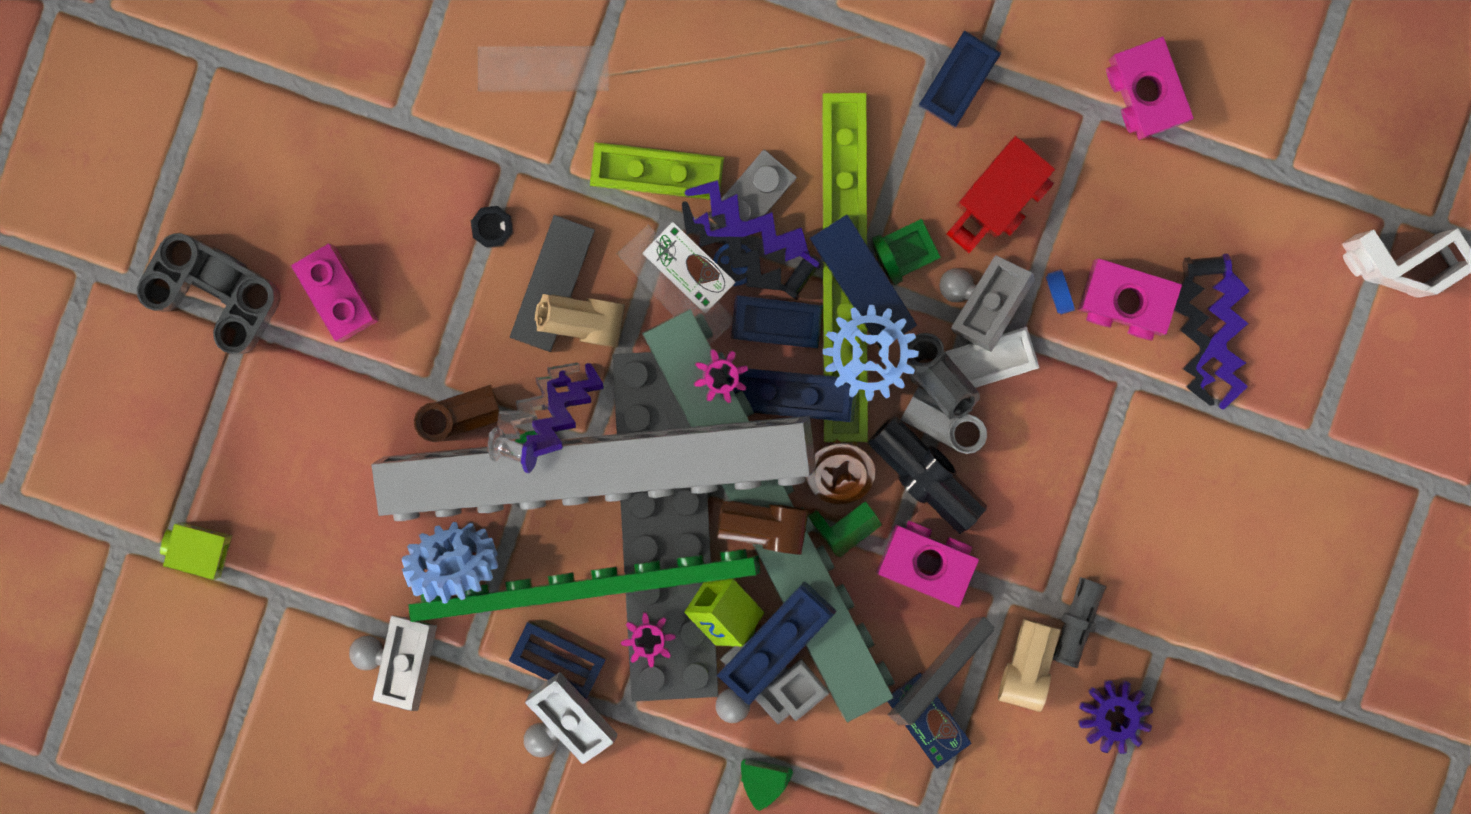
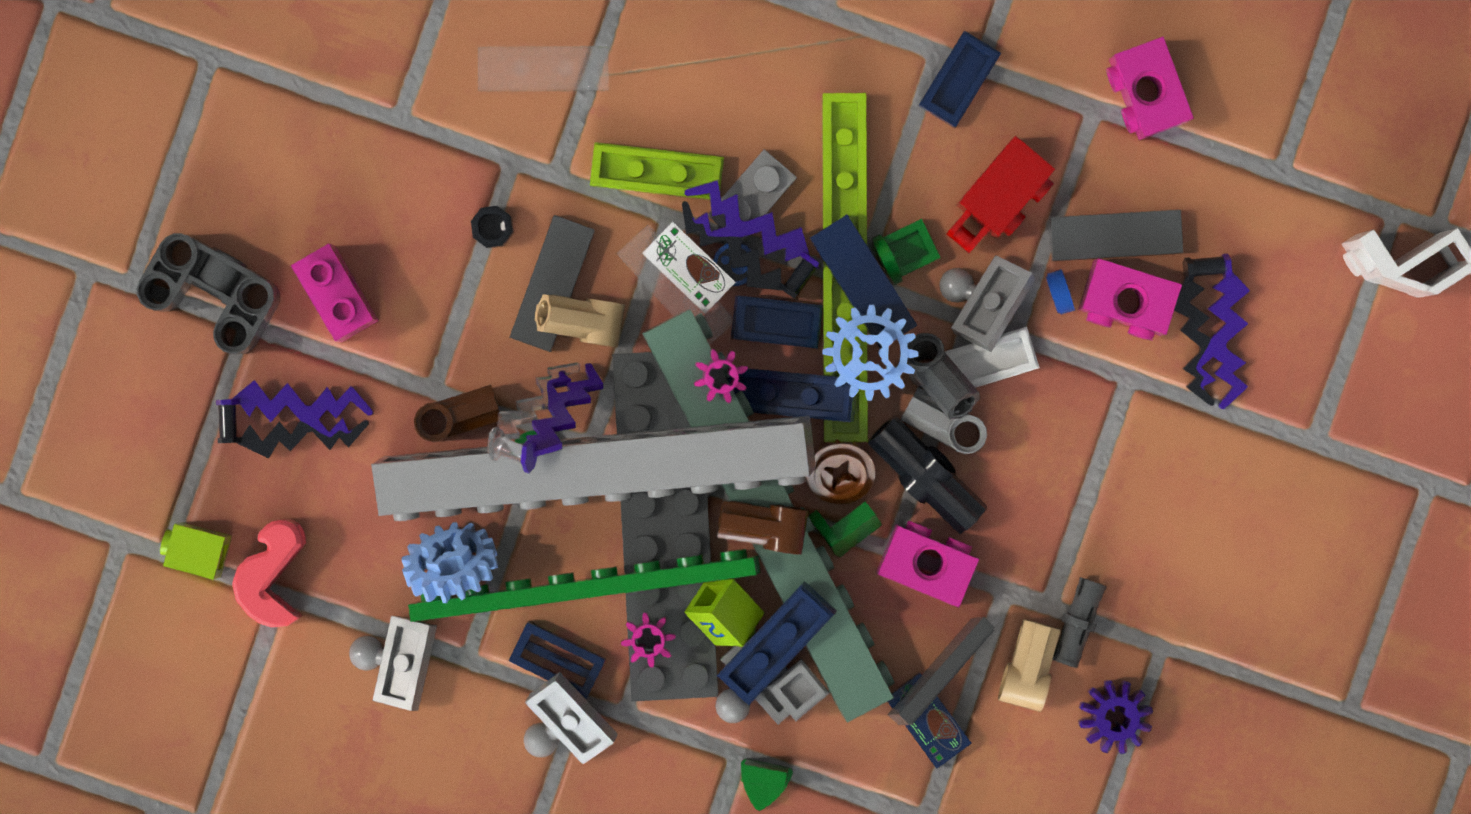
none -> piece [216,380,373,459]
none -> coral animal [232,519,306,627]
none -> dark grey tile [1049,210,1183,261]

